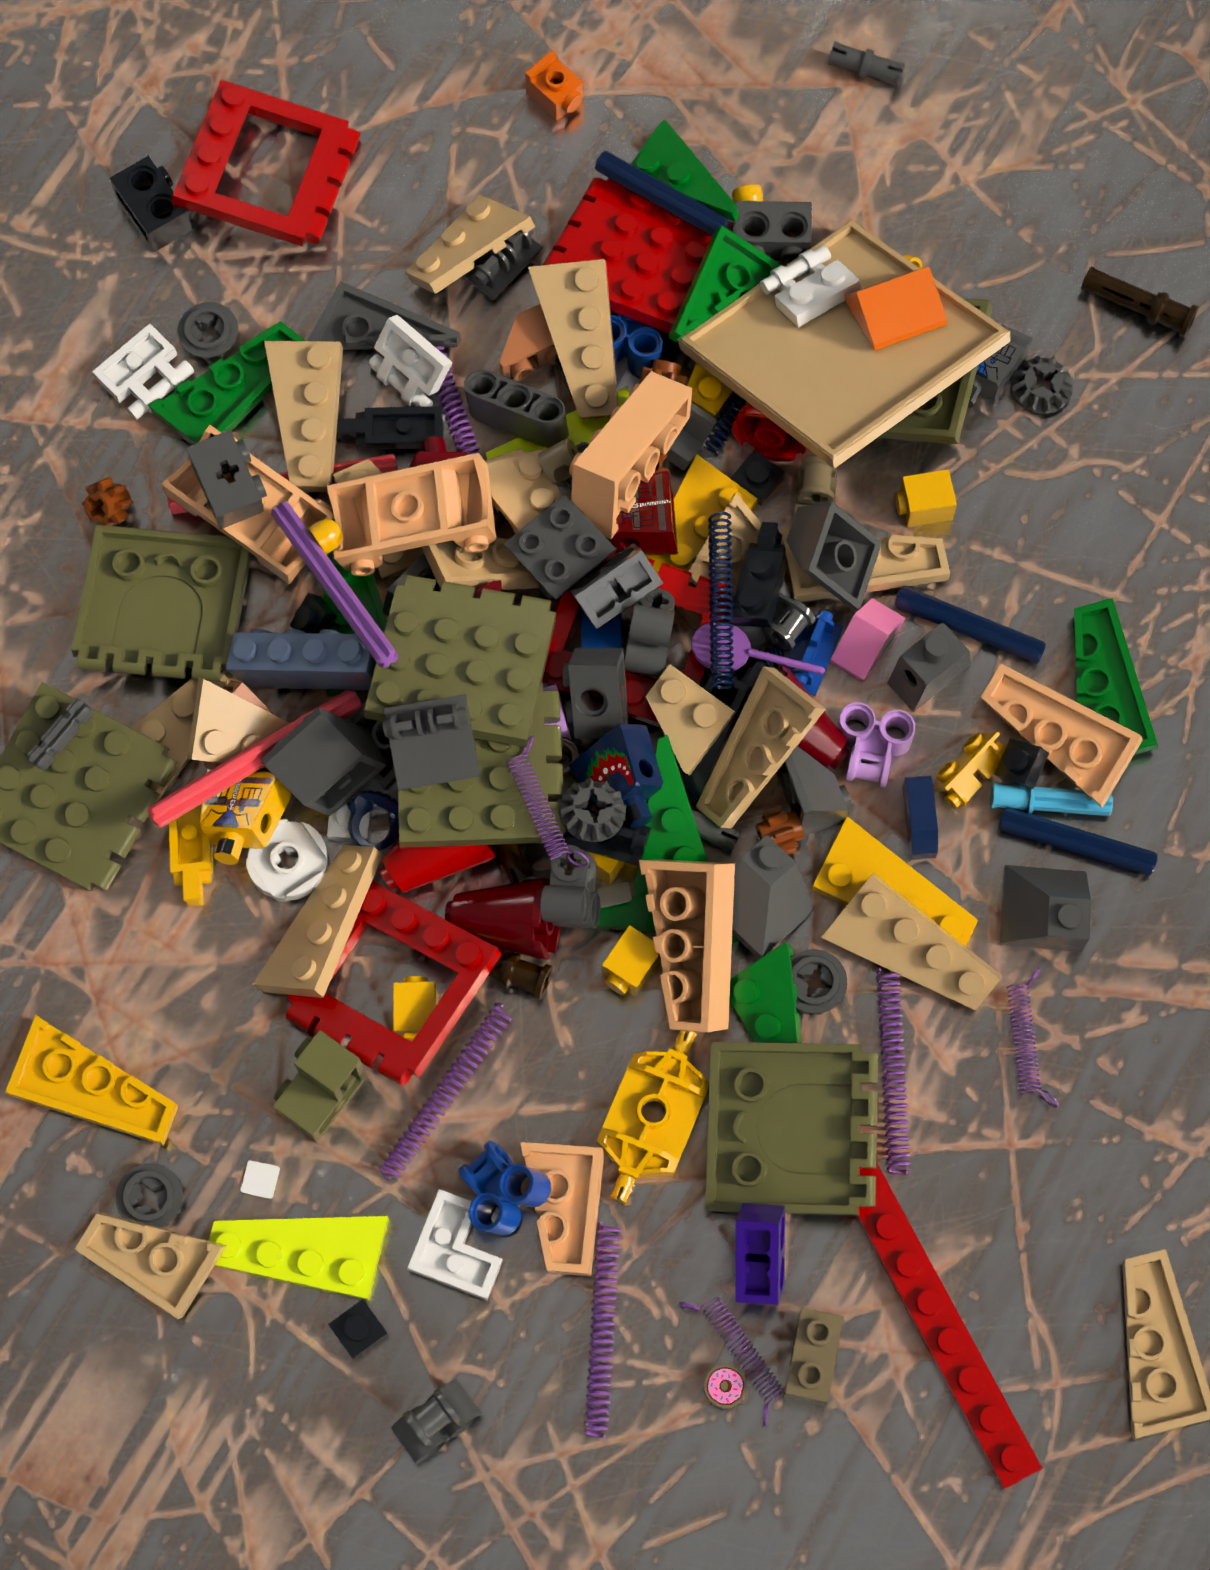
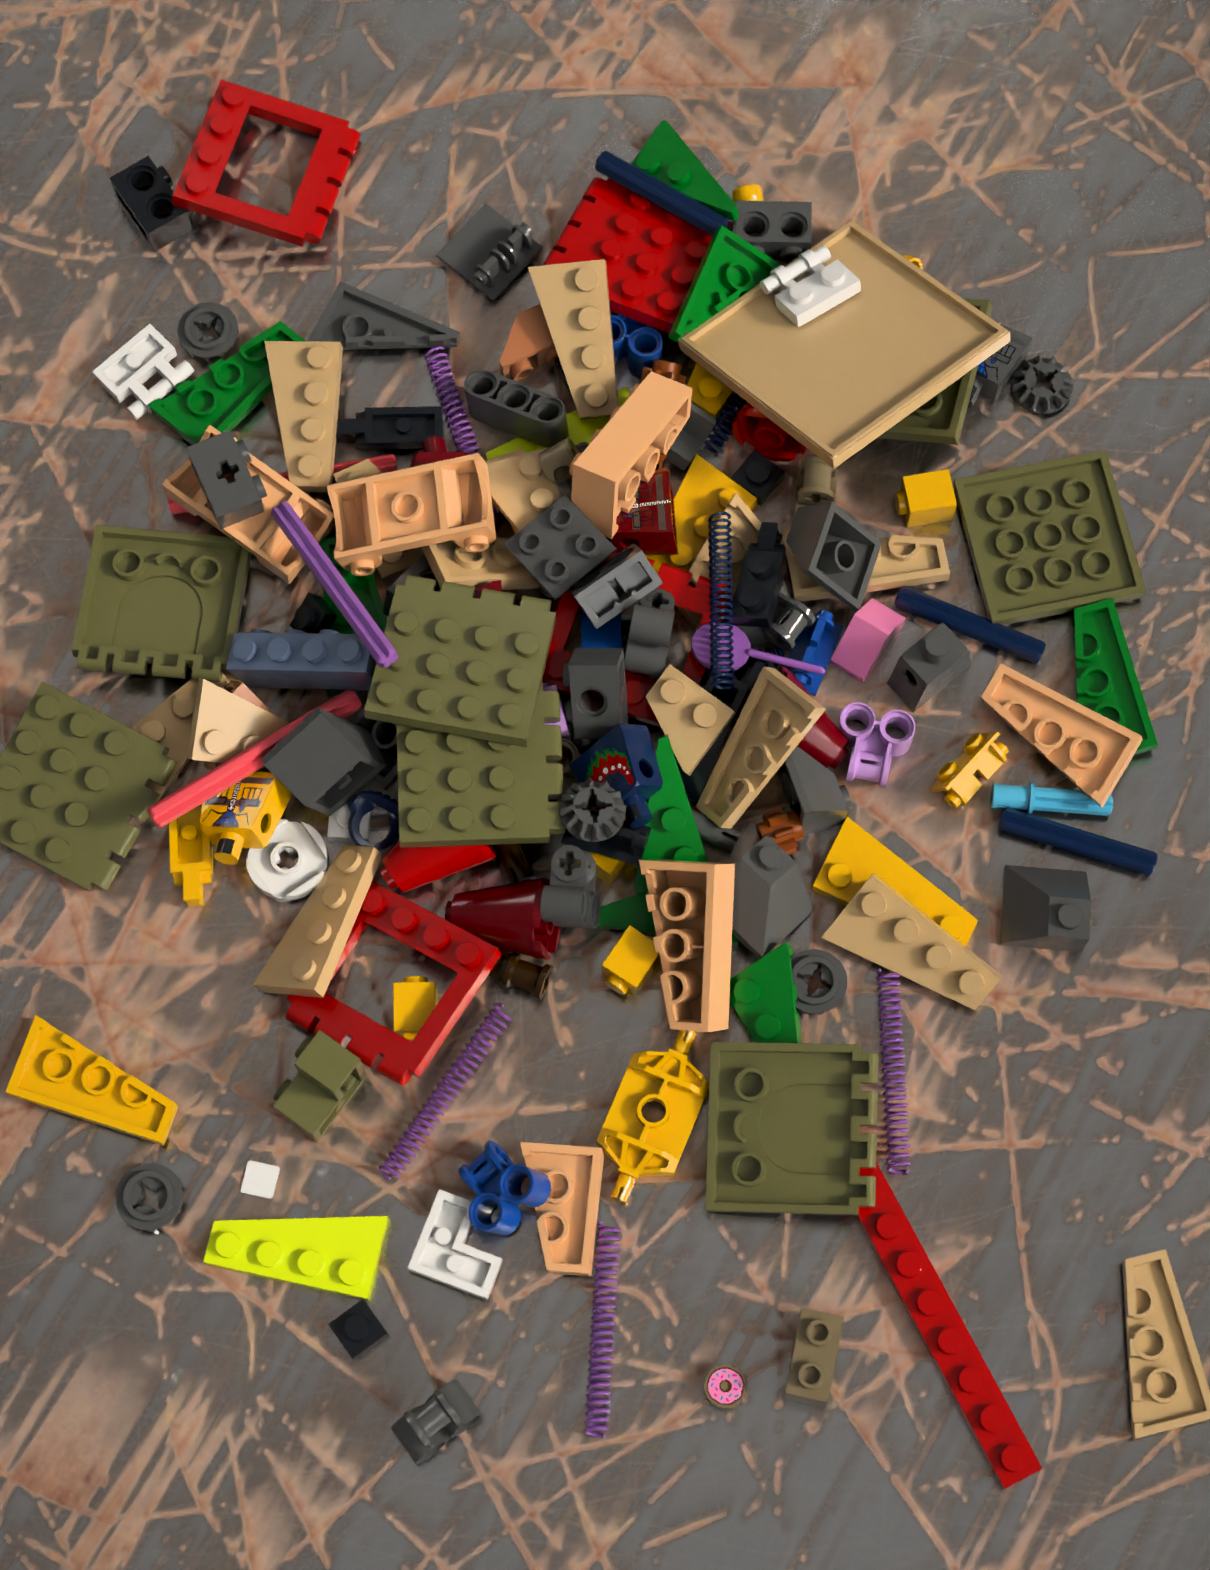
dark grey axle [27,698,93,770] -> none
tan wing [75,1212,227,1319] -> none
dark orange gear [82,477,133,526] -> none
yellow hinge [308,519,343,555] -> none
white plate [368,315,453,407] -> none
dark grey hinge [383,694,480,791] -> none
tan wing [405,194,535,294] -> none
medium lavender piece [507,736,589,867] -> none
orange brick [525,50,583,120] -> none
white sticker [597,882,632,908] -> none
medium lavender piece [679,1296,785,1426] -> none
dark purple brick [735,1203,785,1305] -> none
dark grey pin [827,41,905,87] -> none
orange slope [844,266,947,351] -> none
dark blue piece [902,775,938,860] -> none
black plate [994,738,1049,789] -> none
medium lavender piece [1007,967,1059,1108] -> none
dark brown pin [1081,266,1199,338] -> none
none -> olive plate [953,450,1146,625]

